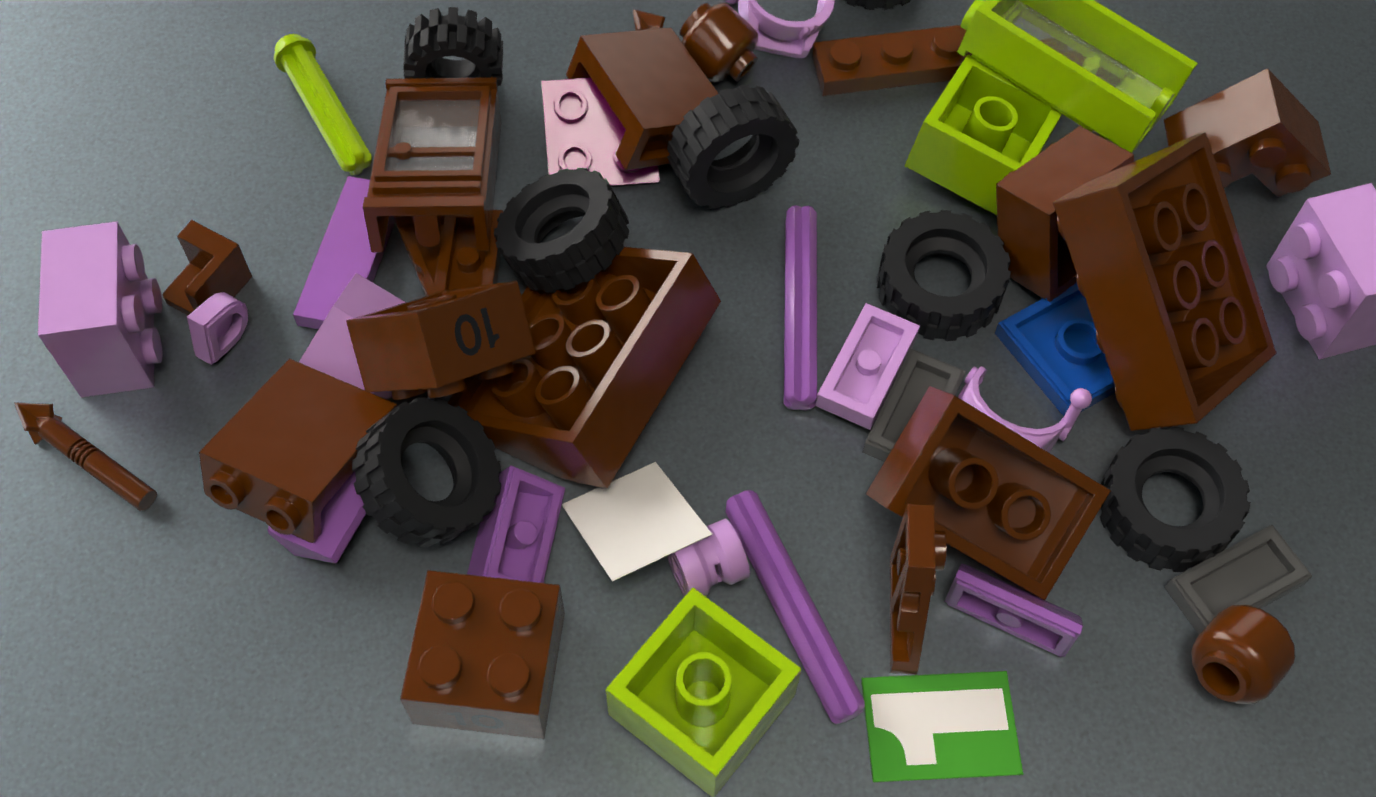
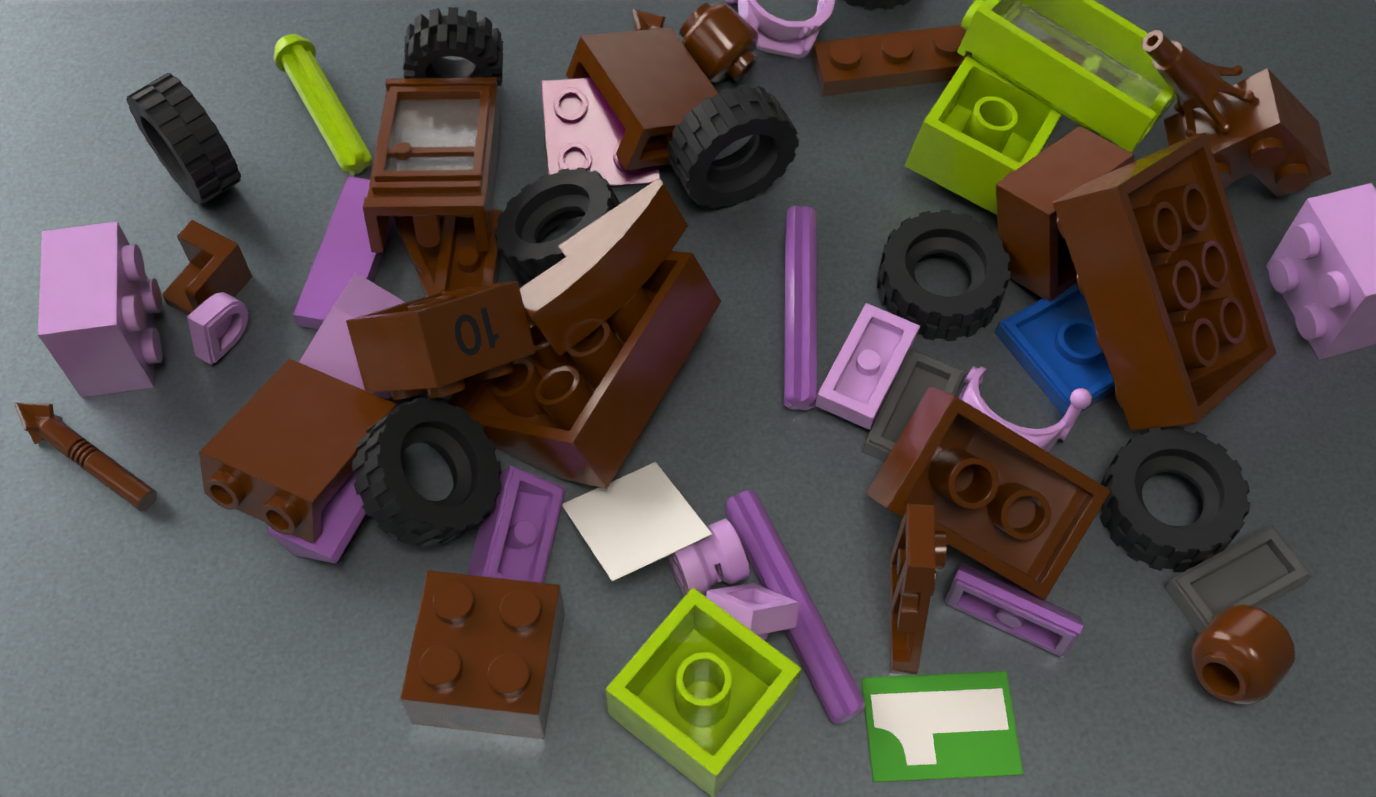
none -> black tyre [126,73,241,205]
none -> reddish brown slope [520,178,688,357]
none -> lavender plate [706,583,800,640]
none -> reddish brown piece [1142,30,1255,138]

